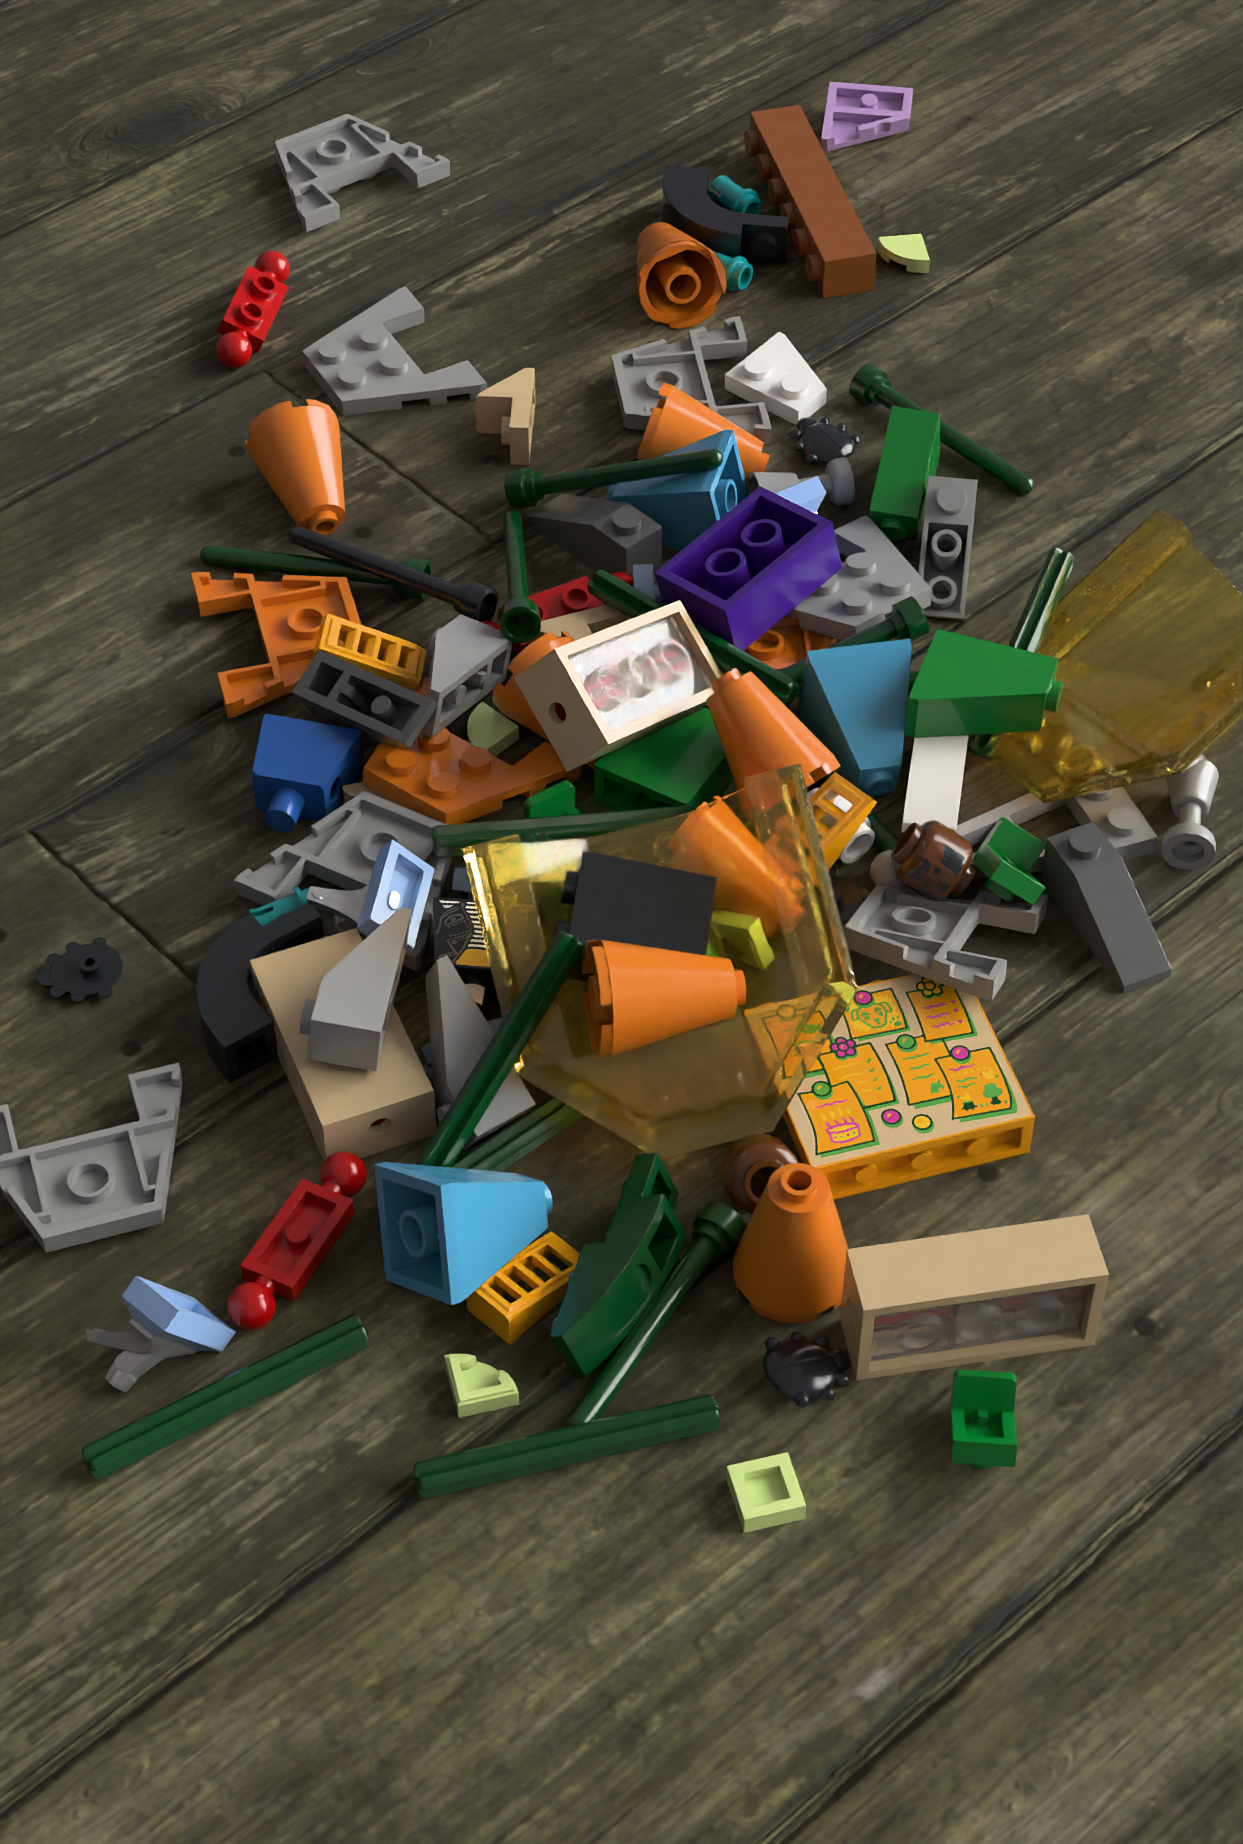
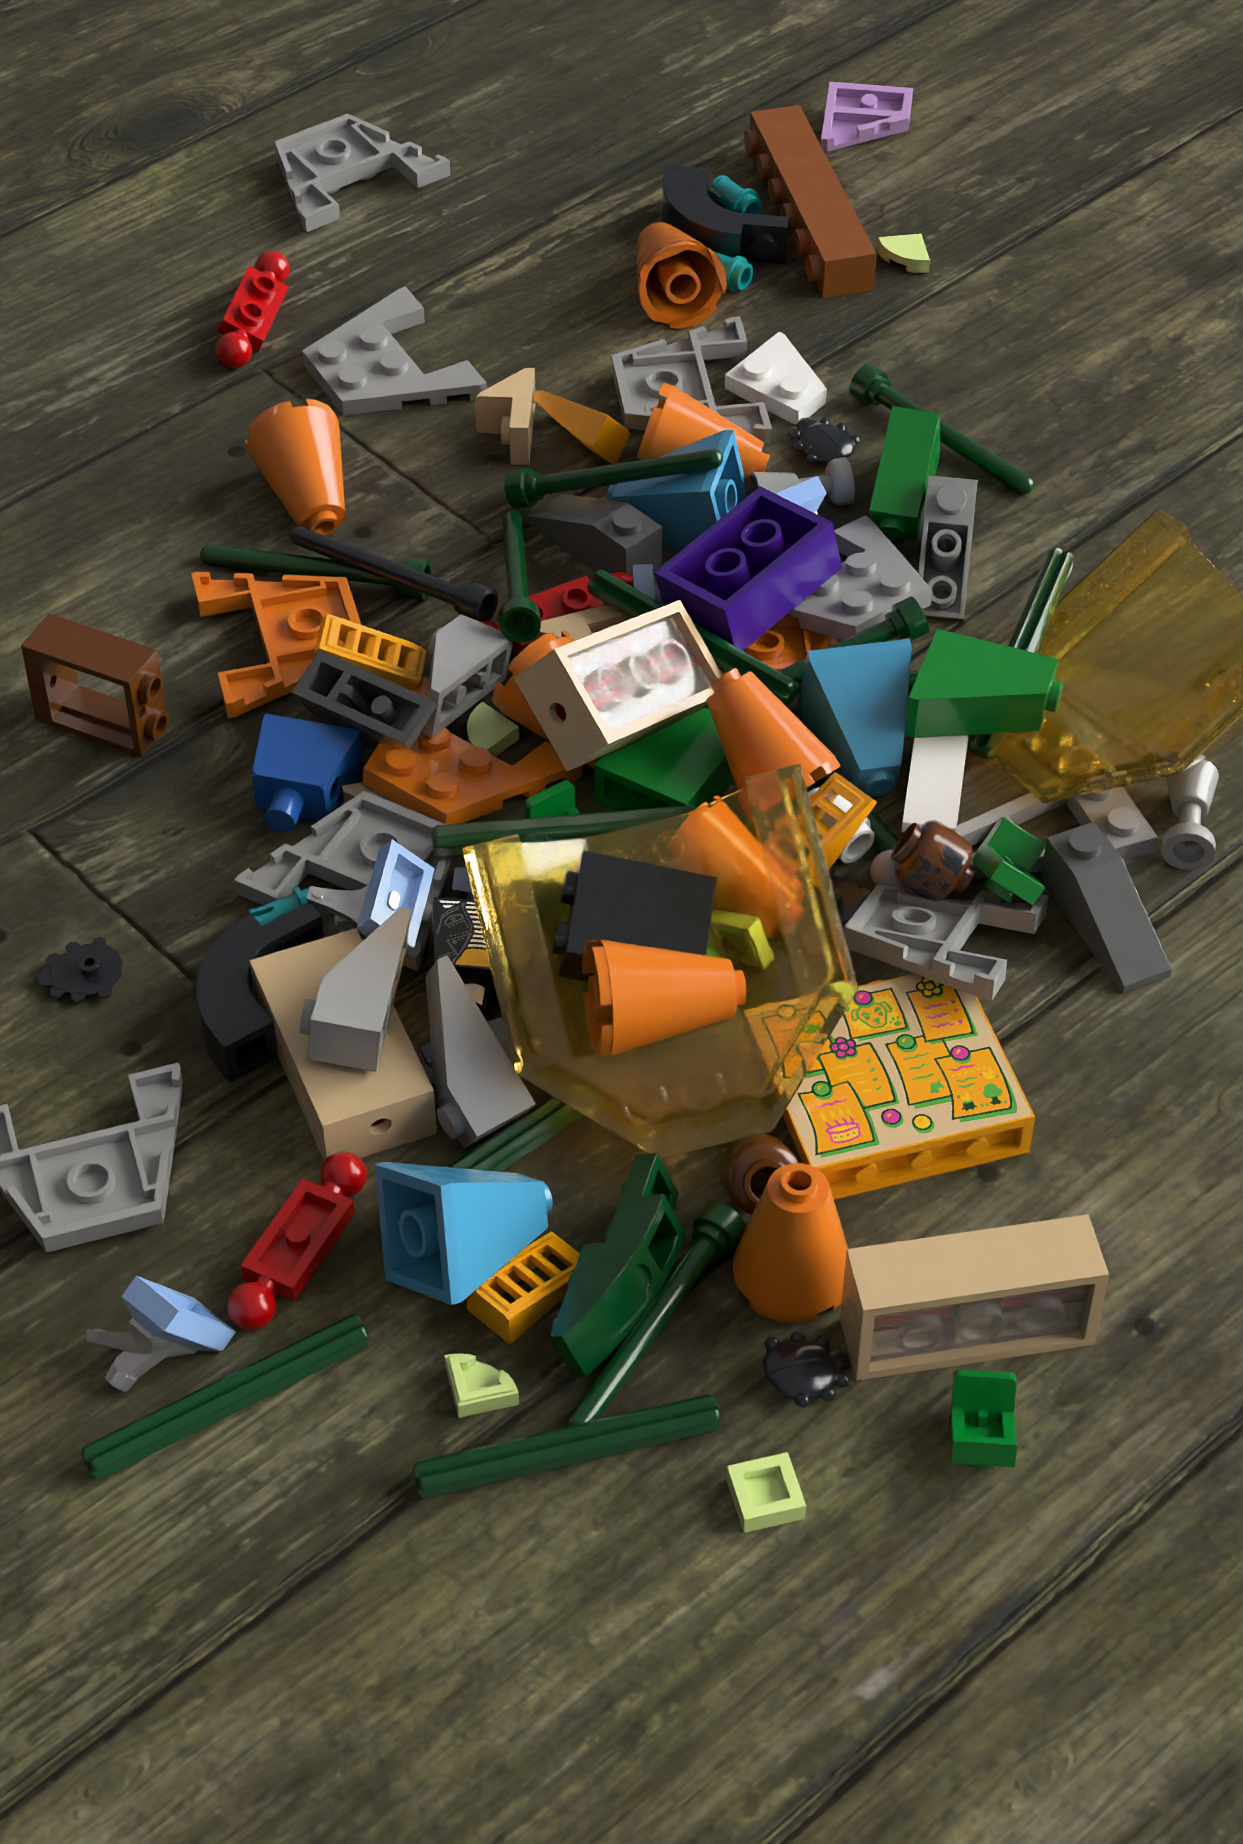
dark green axle [415,931,584,1168] -> none
none -> reddish brown window [21,613,169,758]
none -> light orange slope [533,390,631,464]

